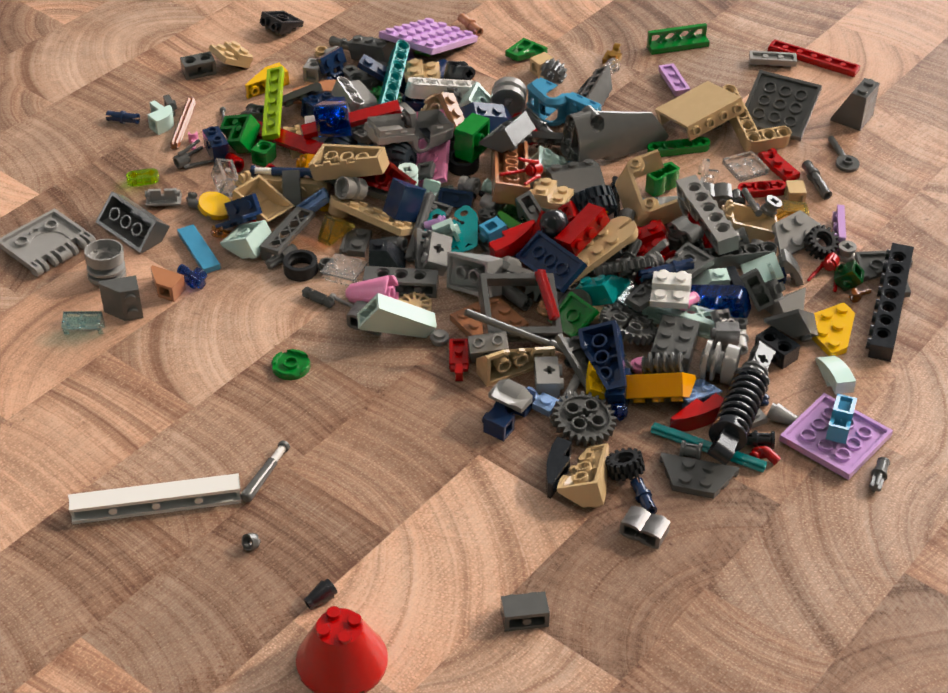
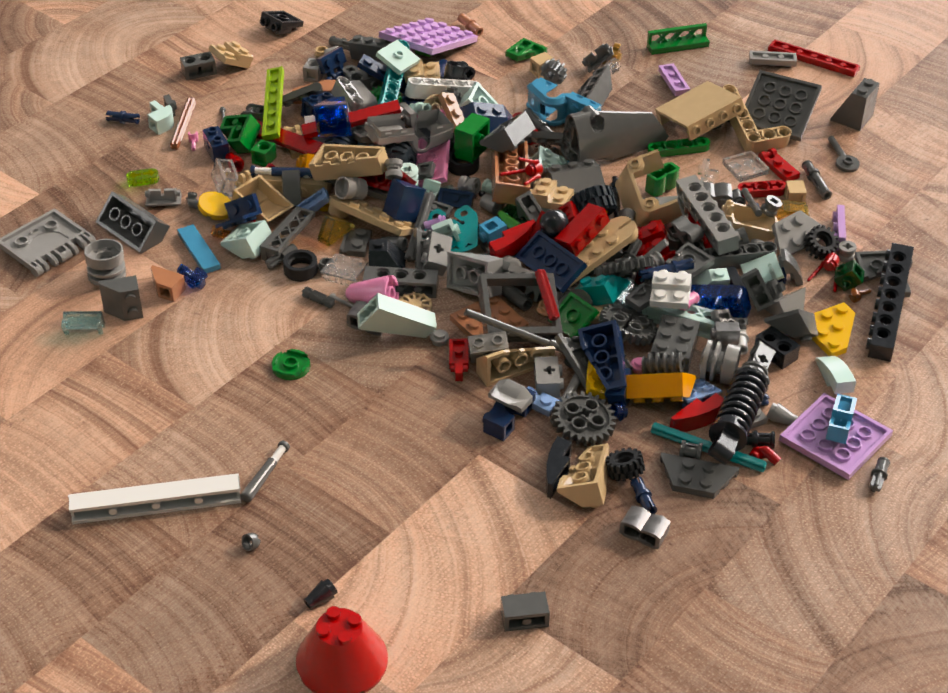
dark grey plant [173,139,213,170] -> none
yellow slope [245,62,289,99] -> none
dark grey wheel [478,207,496,224] -> none
light grey wheel [490,77,527,116] -> none
none -> light aqua plate [376,40,420,75]
none -> light grey wheel [385,158,403,180]
none -> light aqua pin [409,102,432,115]
none -> dark grey hinge [582,43,614,73]

